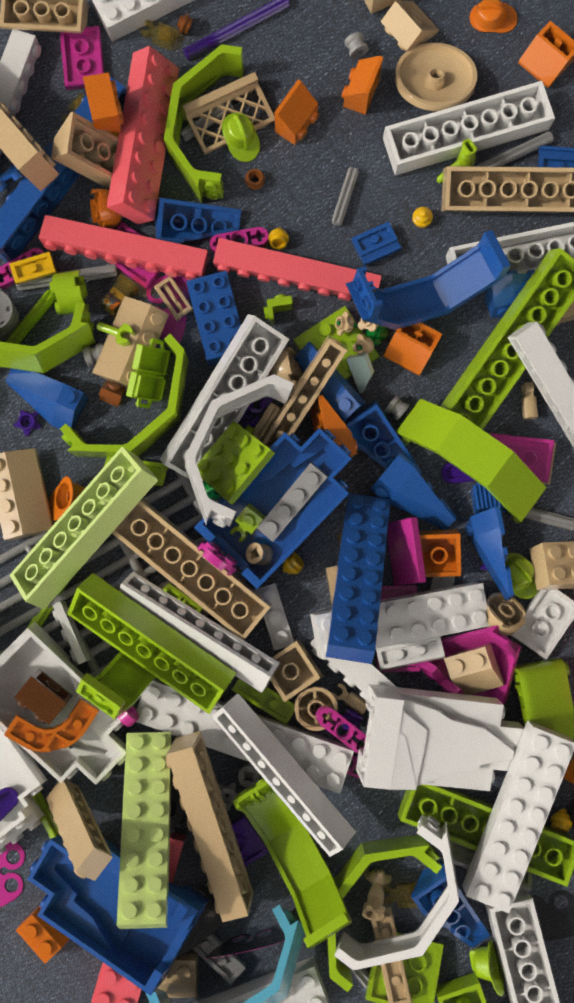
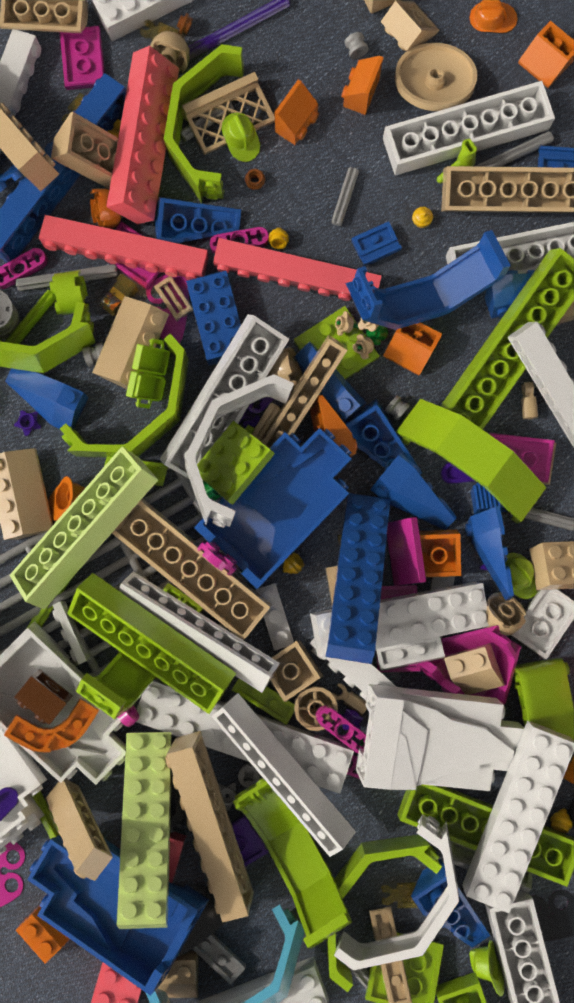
yellow plate [9,252,57,285] -> none
orange slope [83,72,124,133] -> none
lime bar [97,322,136,347] -> none
dark orange bracket [99,380,126,407] -> none
black piece [205,927,285,958] -> none
lime plate [230,503,266,542] -> none
tan wheel [246,543,273,566] -> none
light grey plate [257,462,329,542] -> none
lime bracket [263,294,293,325] -> none
light aqua tile [347,353,374,393] -> none
tan animal [362,869,392,922] -> none
none -> tan cylinder [150,31,189,72]

